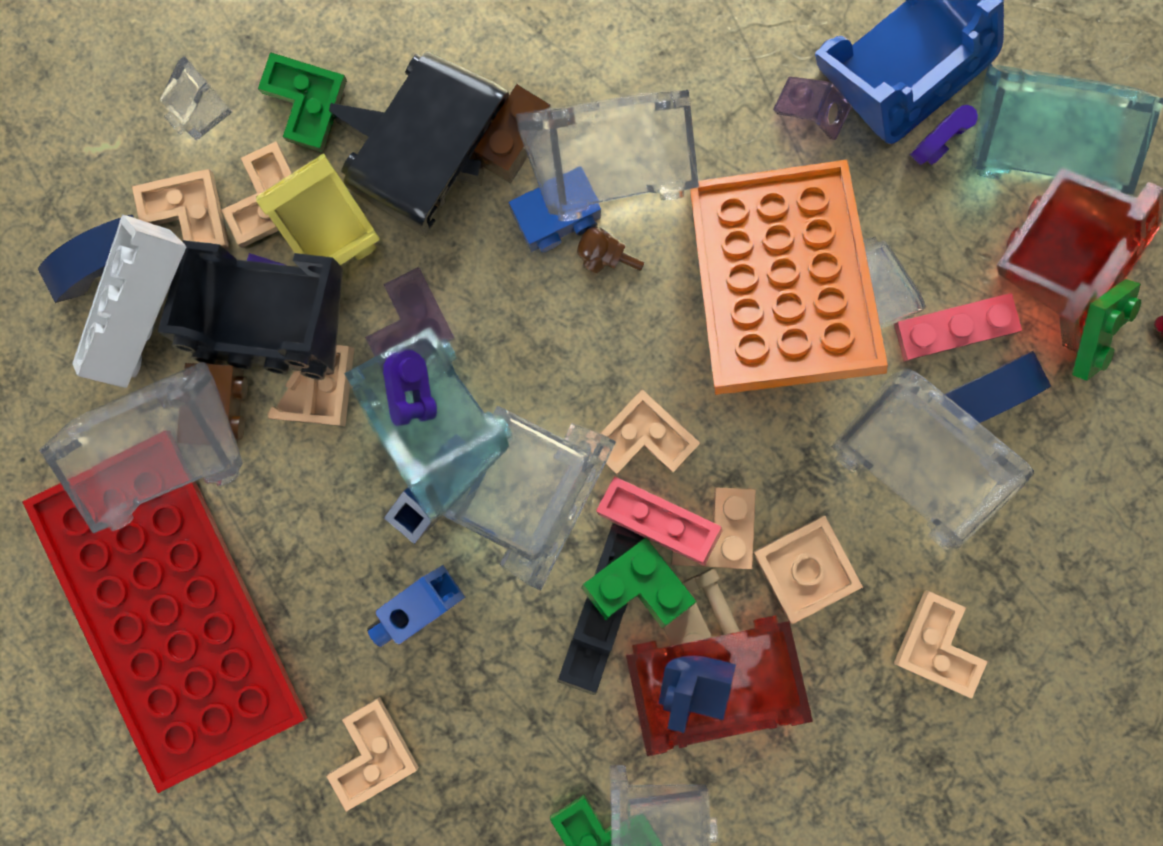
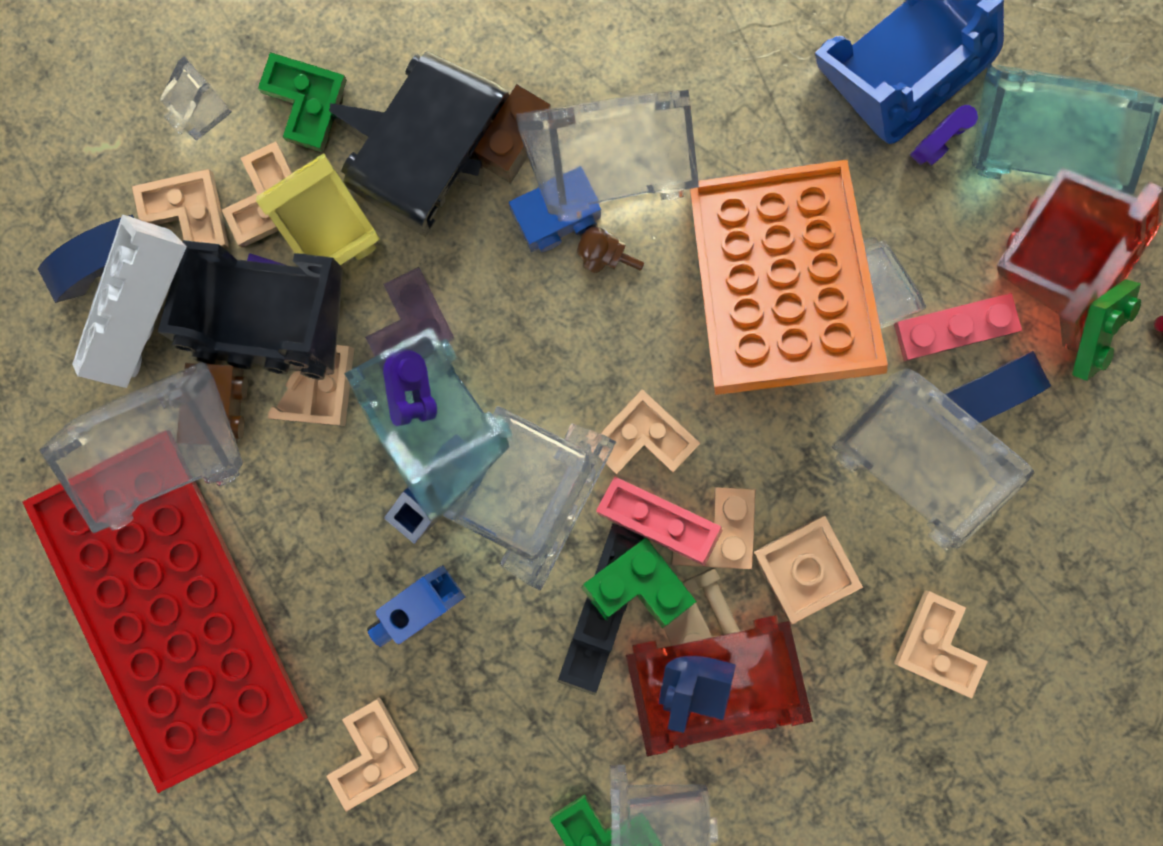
clear purple bracket [773,76,851,140] -> none

